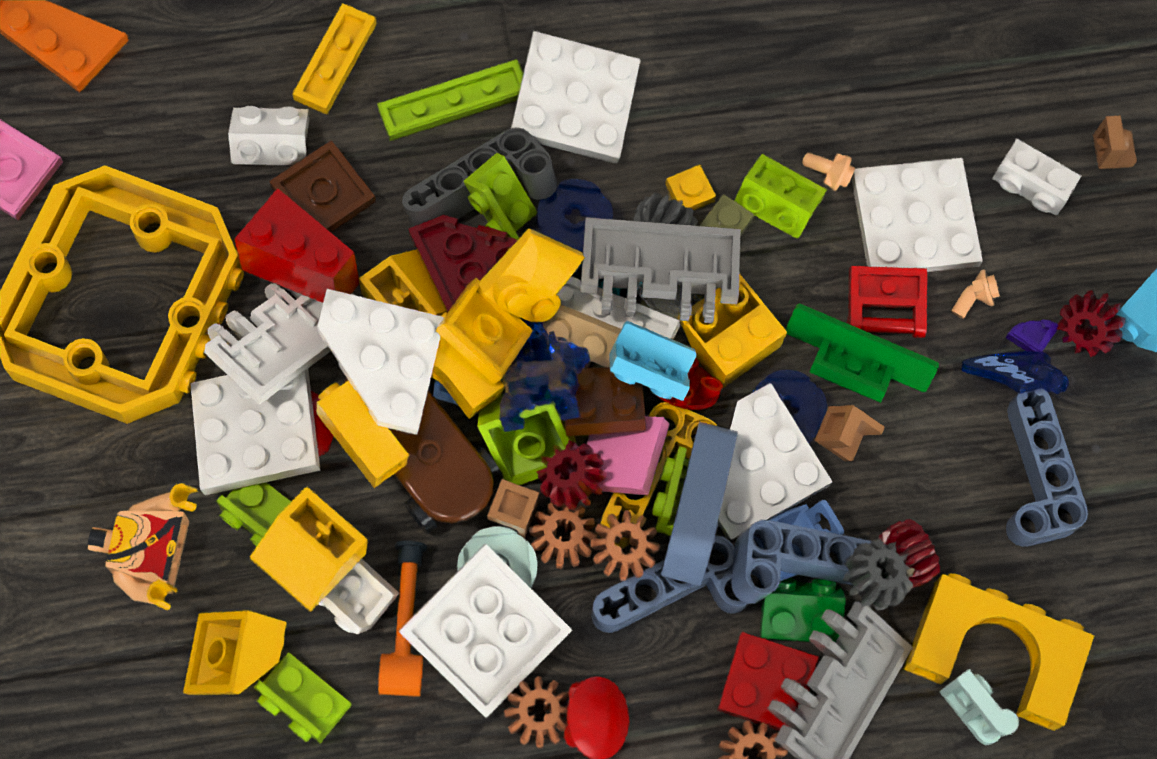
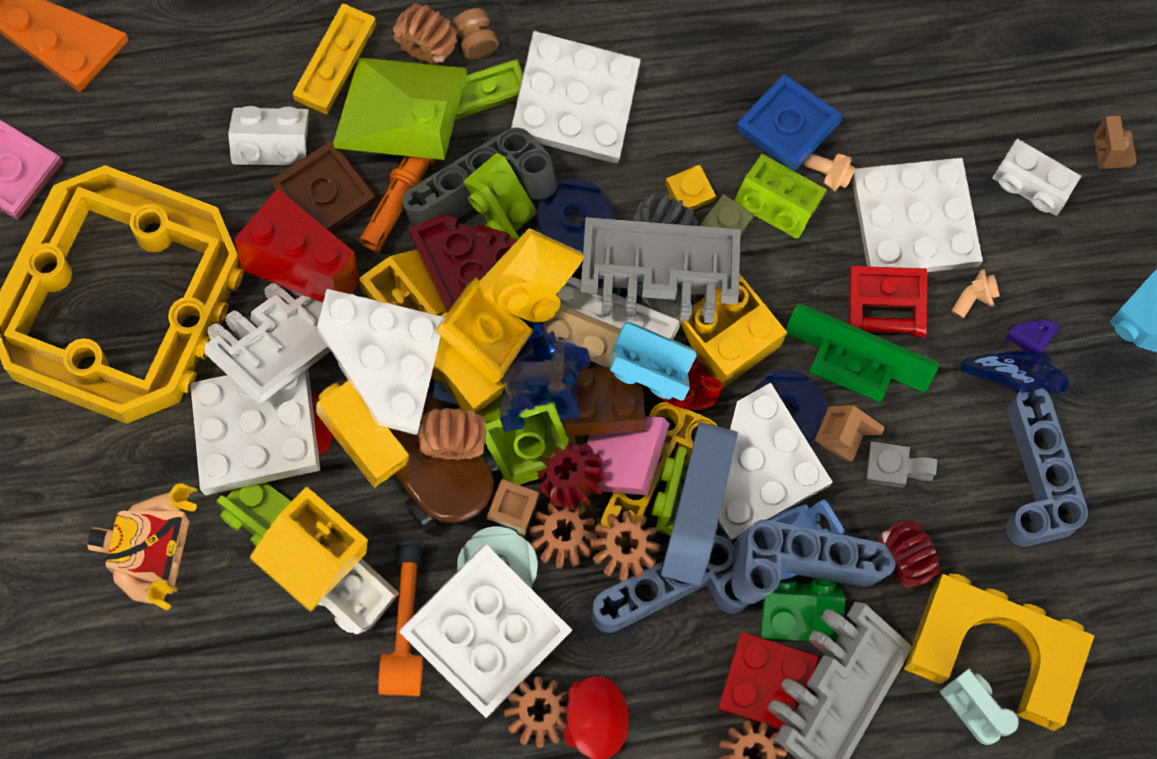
yellow slope [183,611,286,695] -> none
lime bracket [254,652,352,743] -> none
dark grey gear [842,539,915,611] -> none
dark red gear [1057,290,1126,357] -> none
none -> lime slope [333,57,467,160]
none -> orange pin [358,156,437,252]
none -> nougat gear [393,3,457,65]
none -> nougat gear [418,408,486,461]
none -> medium nougat wheel [452,8,499,60]
none -> blue plate [737,74,842,172]
none -> light grey plate [865,442,937,488]

